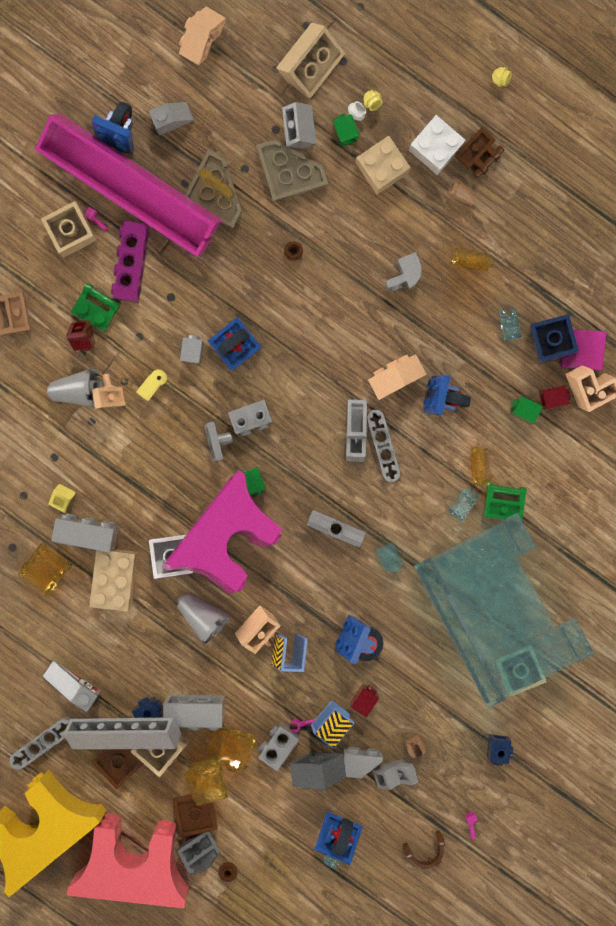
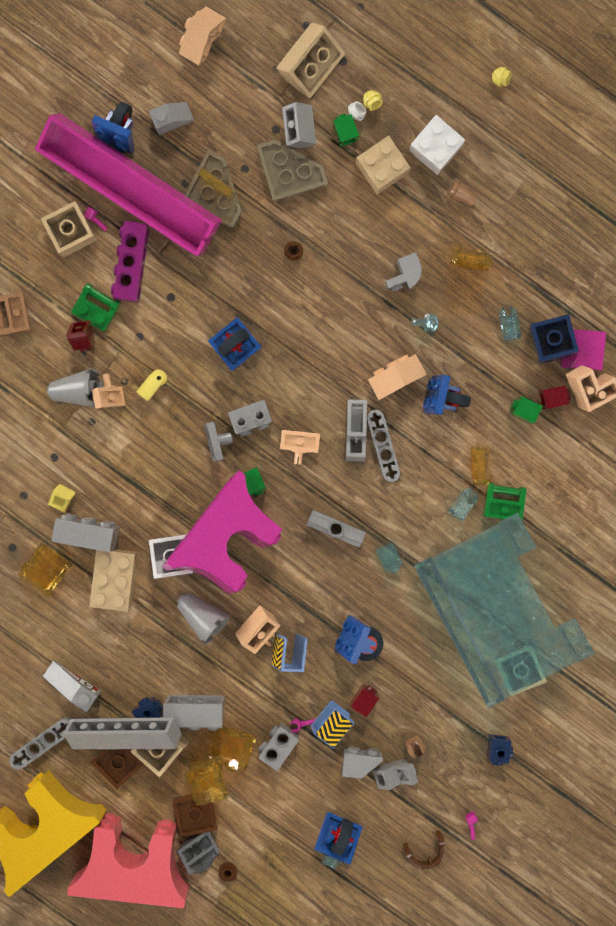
light grey brick [180,335,204,365] -> none
dark grey brick [290,752,346,791] -> none
reddish brown plate [455,127,505,179] -> none
none -> light nougat plate [280,430,320,465]
none -> clear light blue plate [411,313,439,333]

